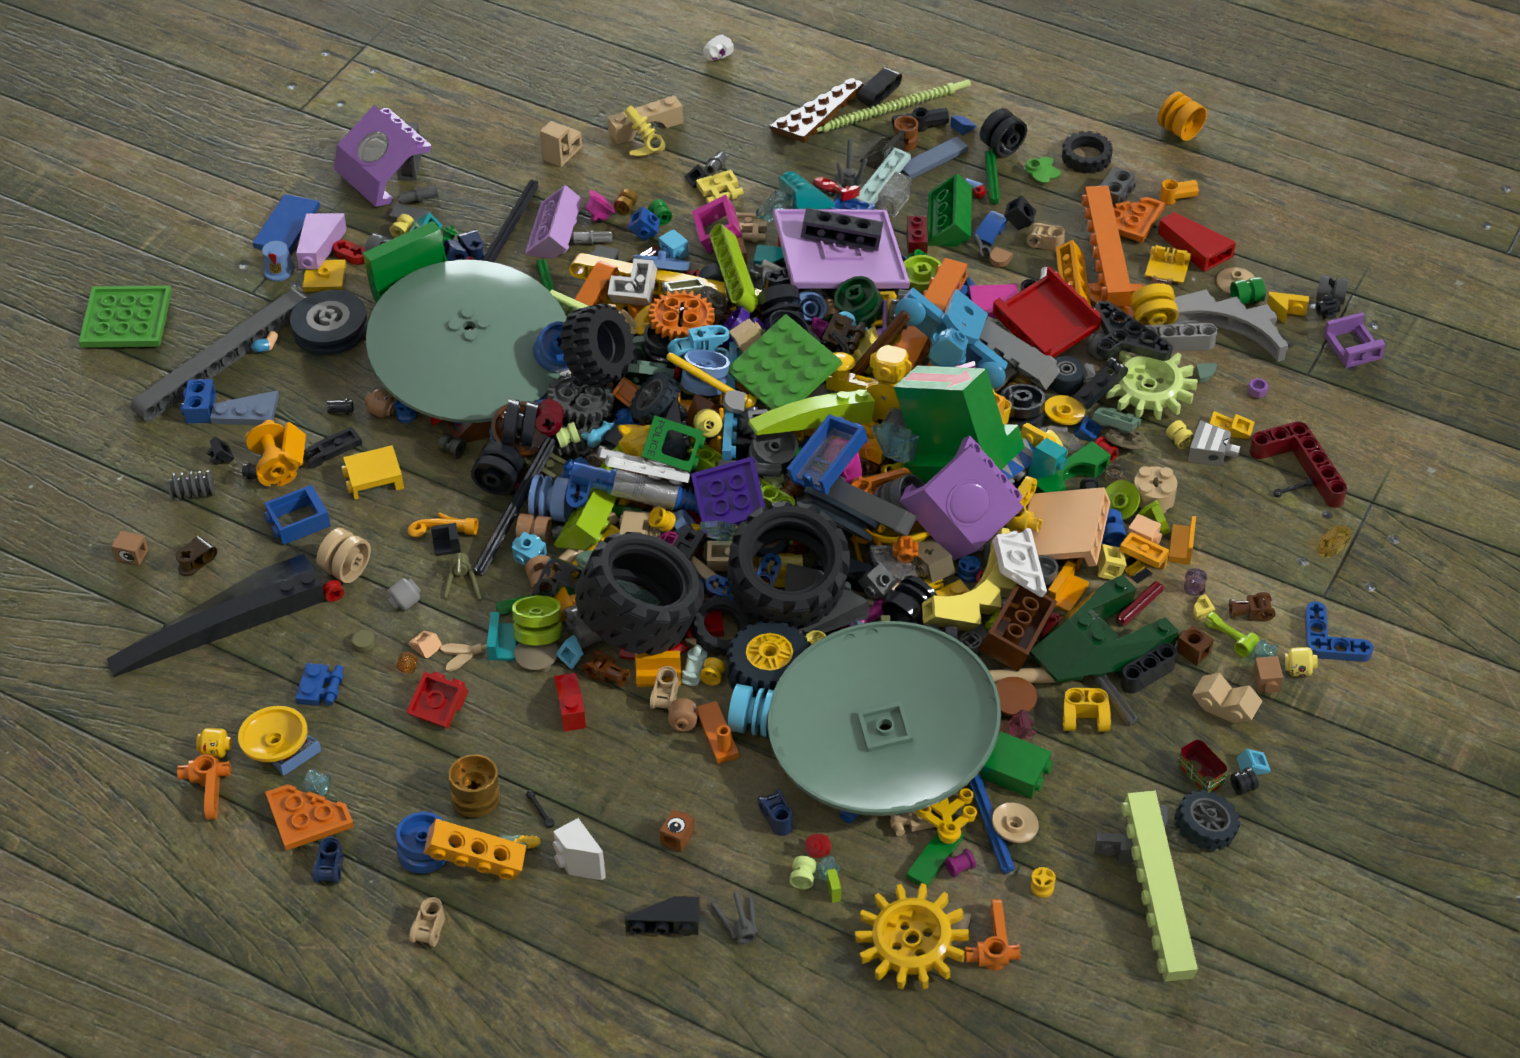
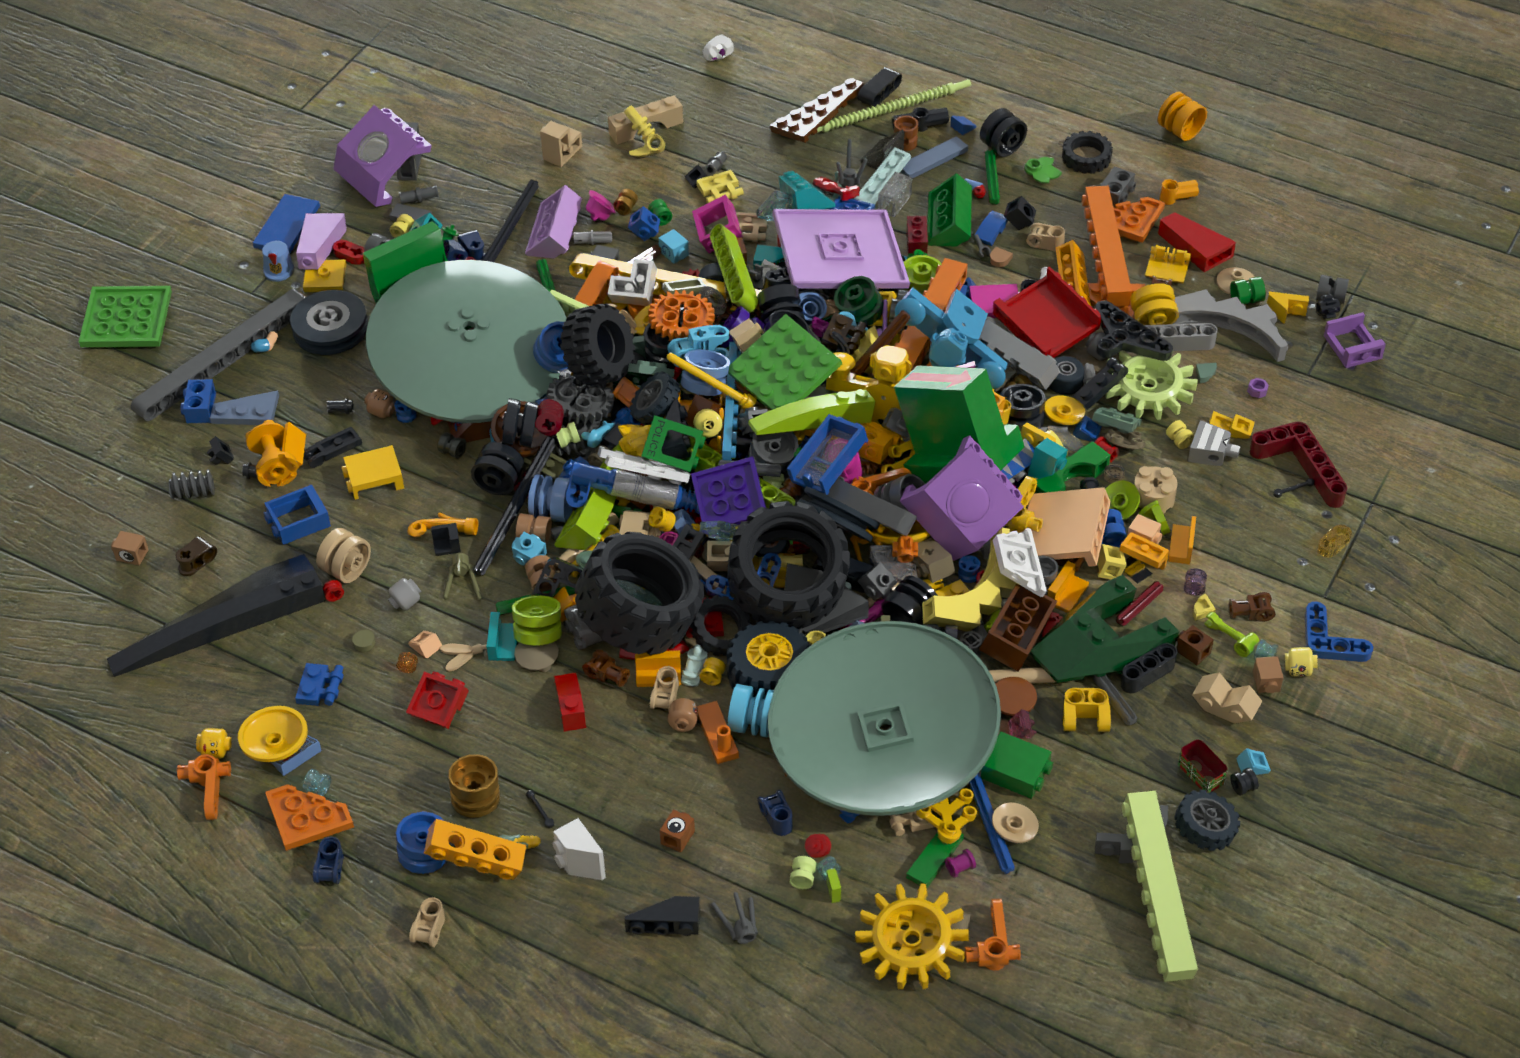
medium azure slope [556,635,583,669] -> none
medium blue piece [633,250,690,270] -> none
light grey tile [723,390,746,414] -> none
black brick [801,208,883,251] -> none
clear light blue slope [872,421,919,463] -> none
yellow wheel [1030,867,1056,898] -> none

